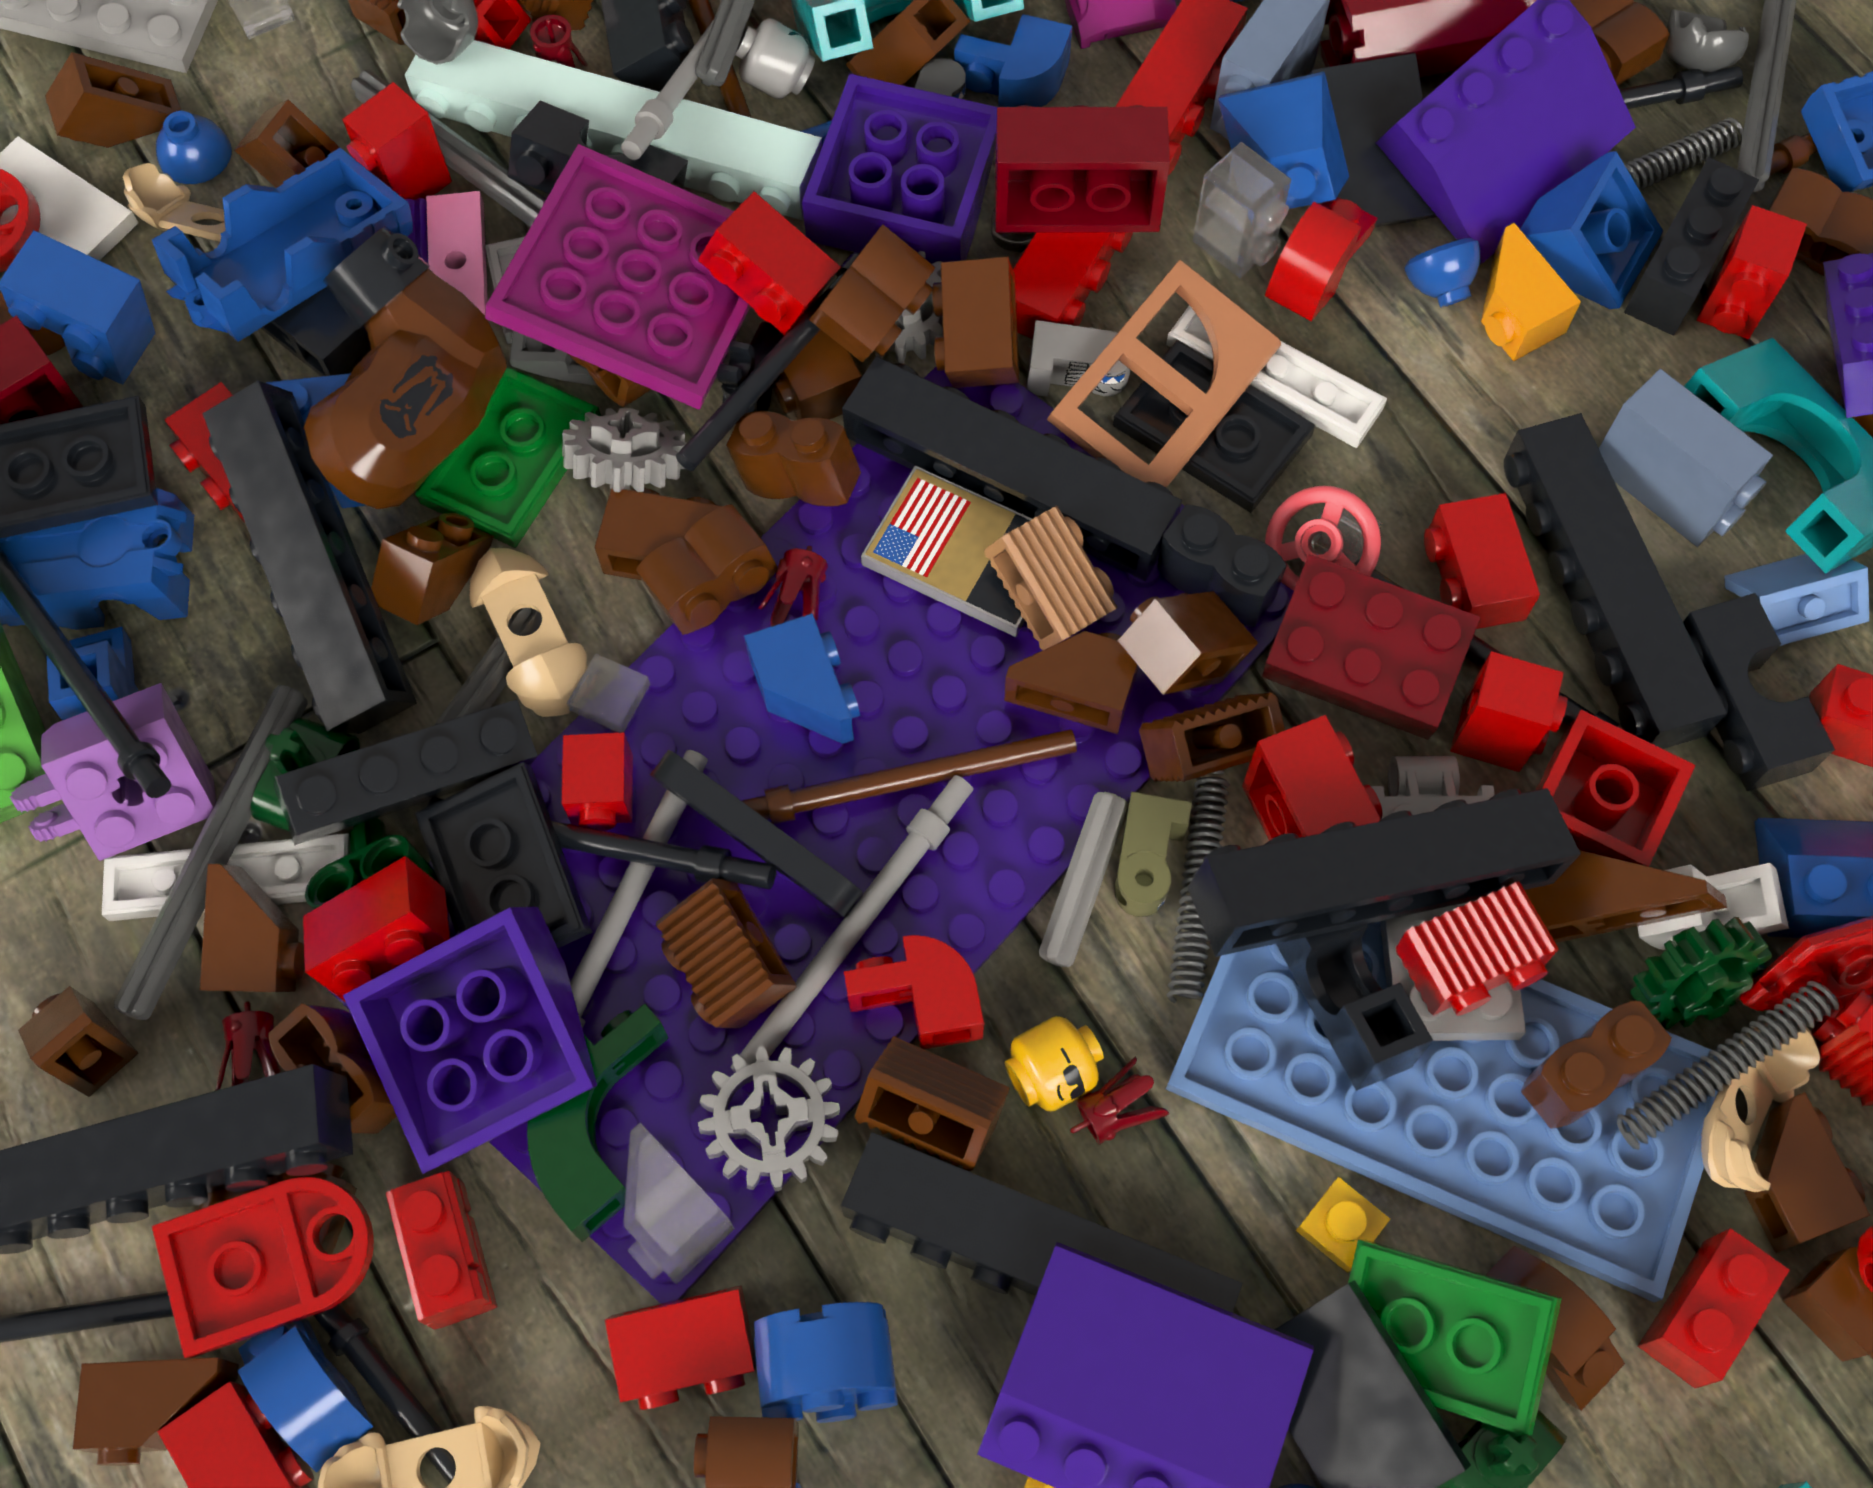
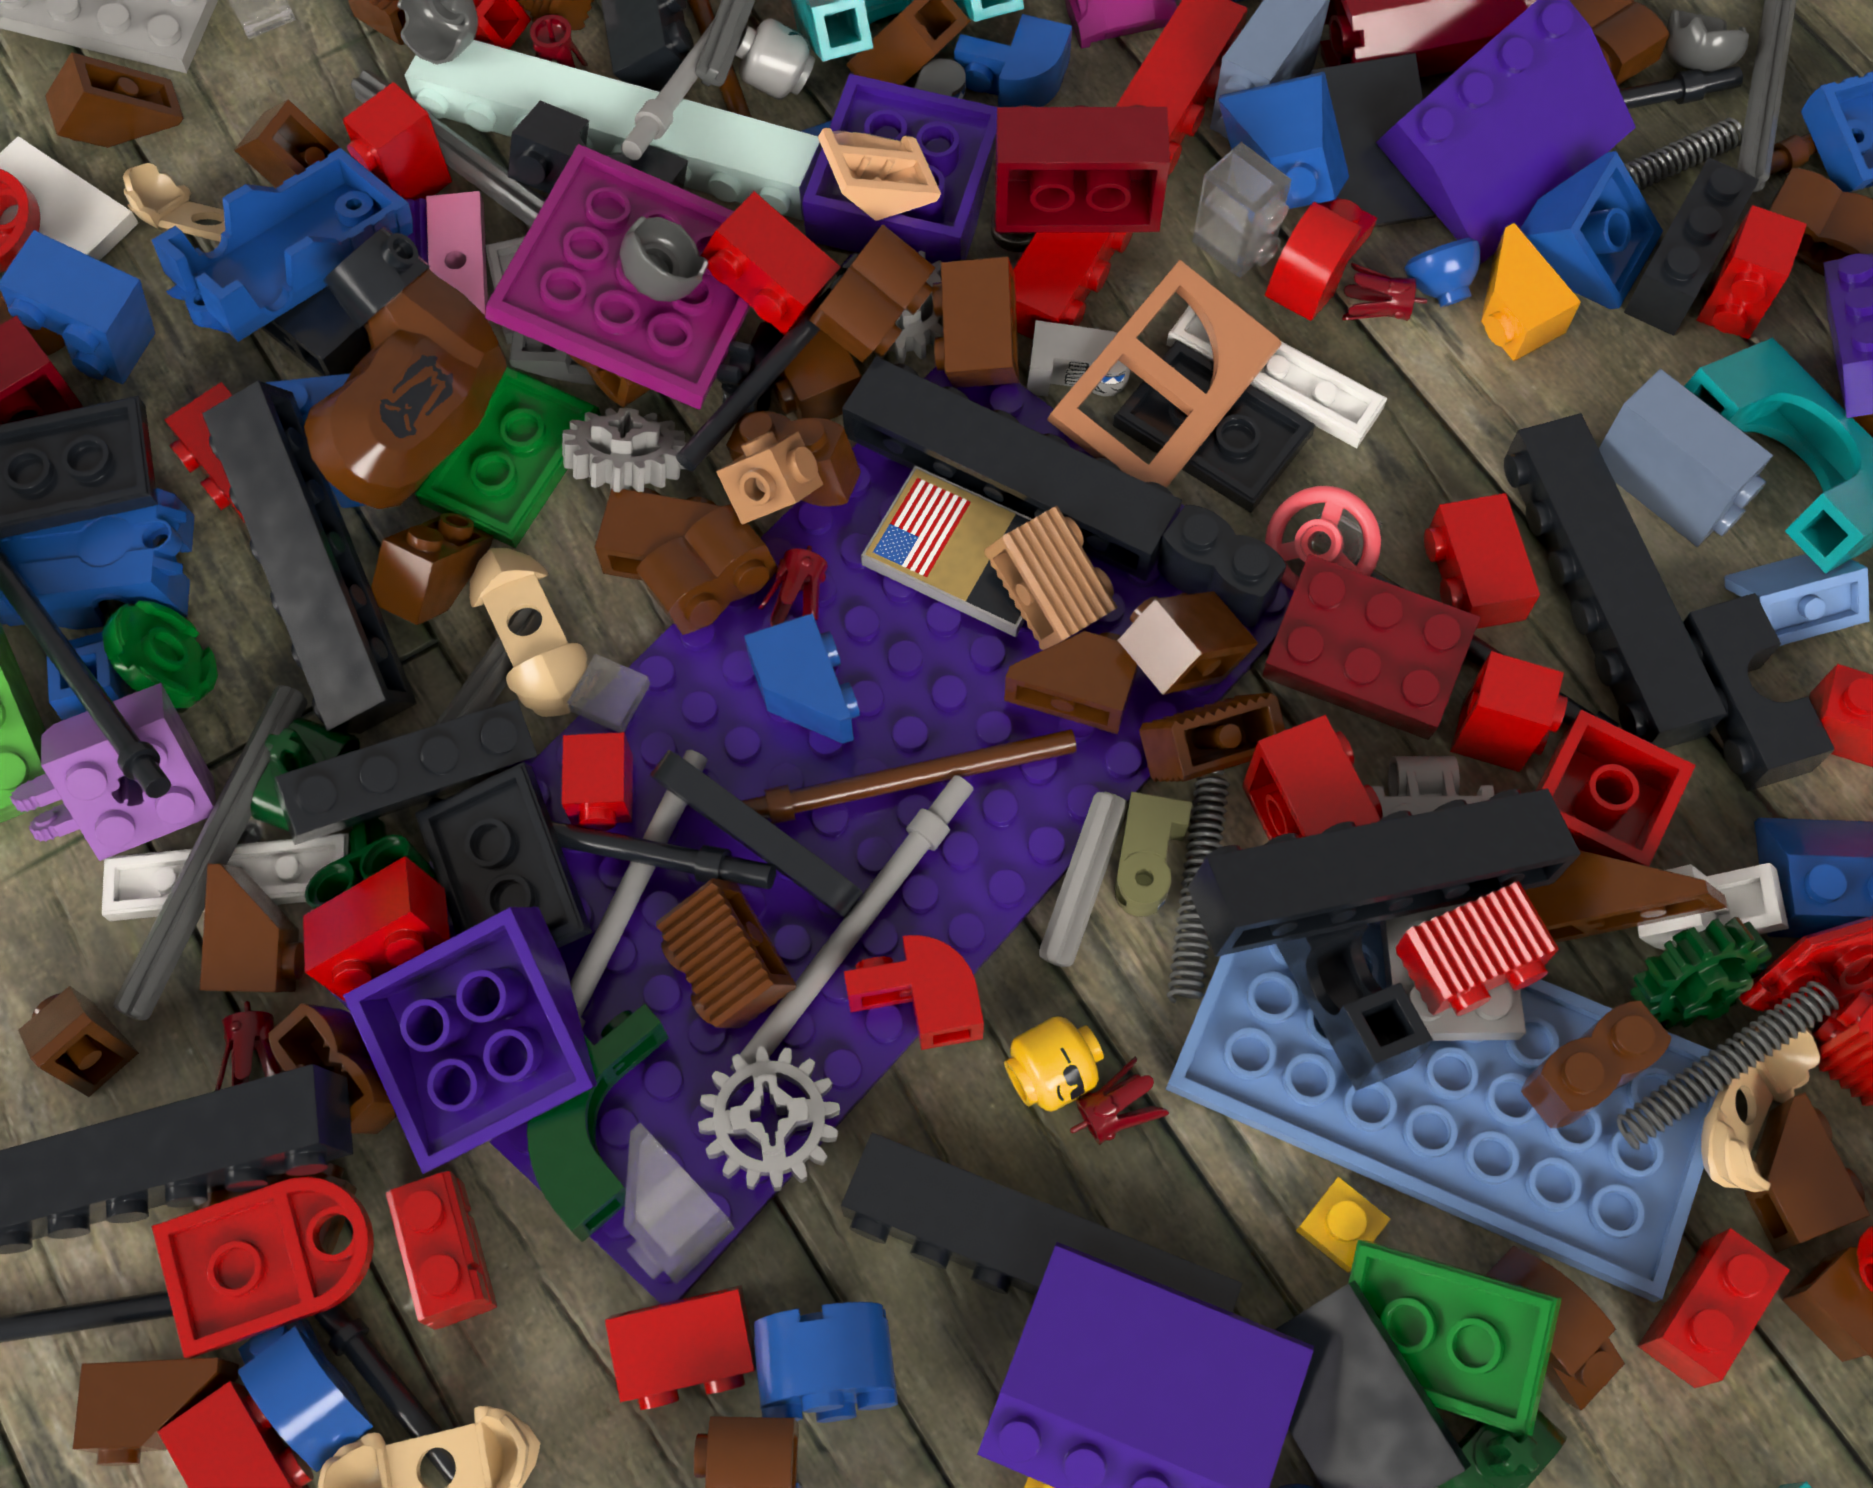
blue brick [156,111,232,184] -> none
reddish brown brick [855,1036,1010,1171] -> none
none -> green tile [102,600,218,708]
none -> dark grey hair [619,216,708,302]
none -> medium nougat brick [716,431,824,524]
none -> light nougat slope [818,128,941,221]
none -> dark red piece [1342,263,1428,321]

